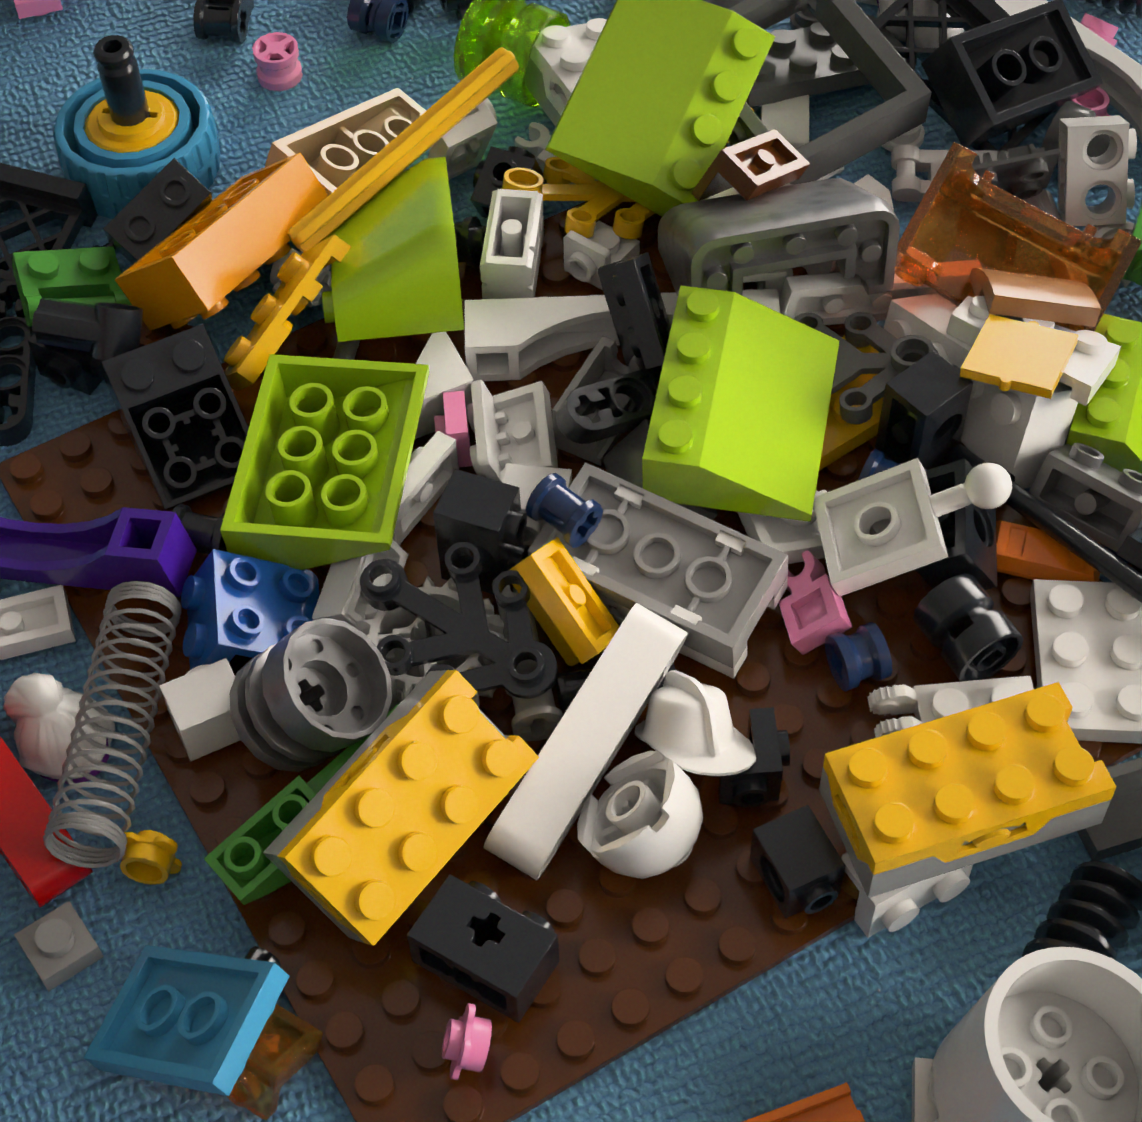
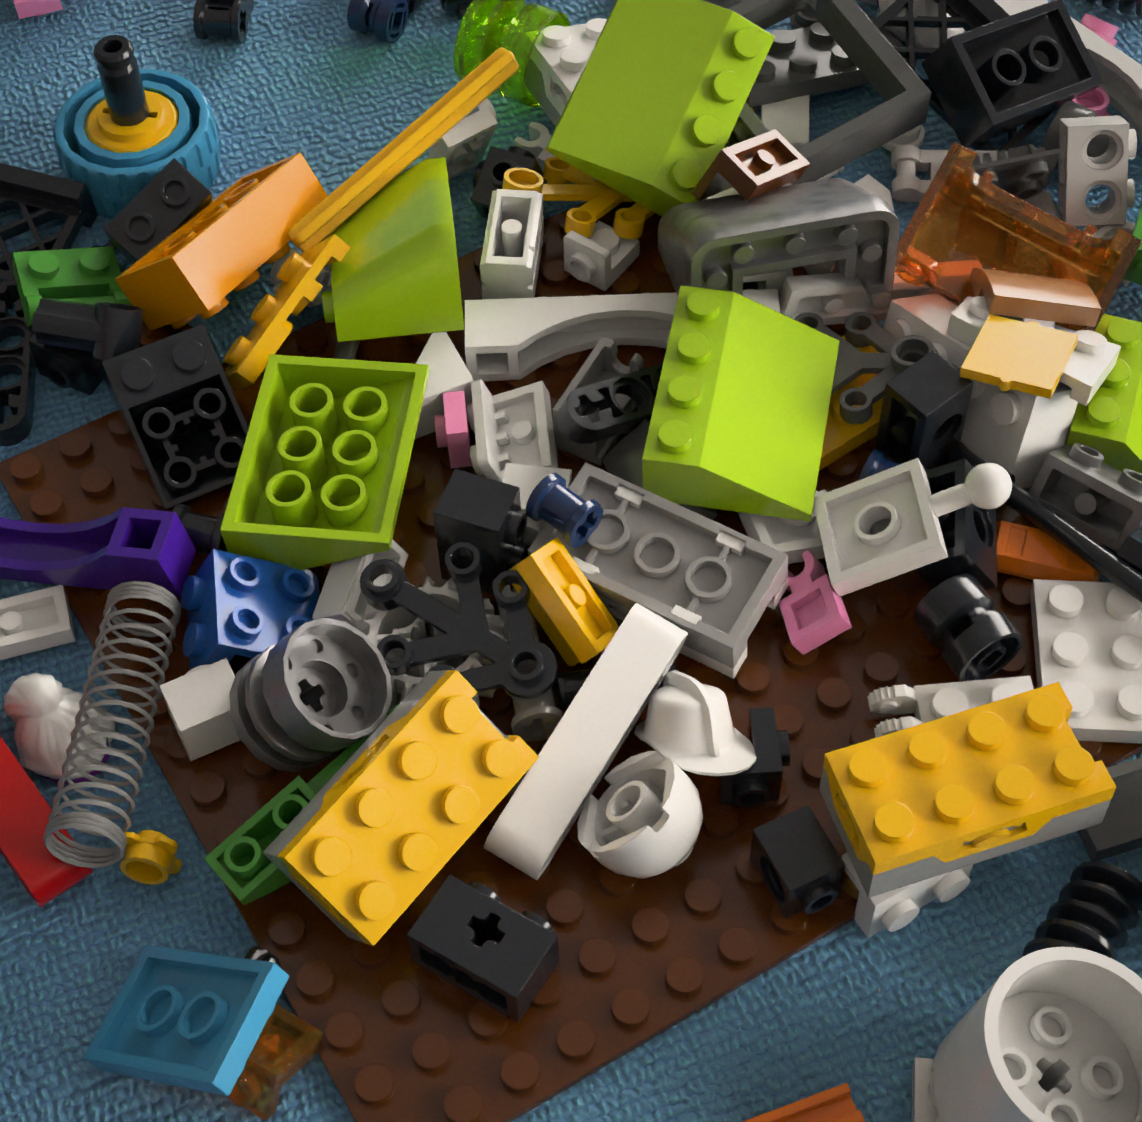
light grey plate [14,901,104,992] -> none
bright pink wheel [252,32,303,91] -> none
tan wedge [265,88,426,195] -> none
white plate [393,431,459,545] -> none
bright pink plate [442,1003,492,1080] -> none
black plate [454,216,486,267] -> none
black bracket [598,252,671,369] -> none
dark blue wheel [825,622,892,692] -> none

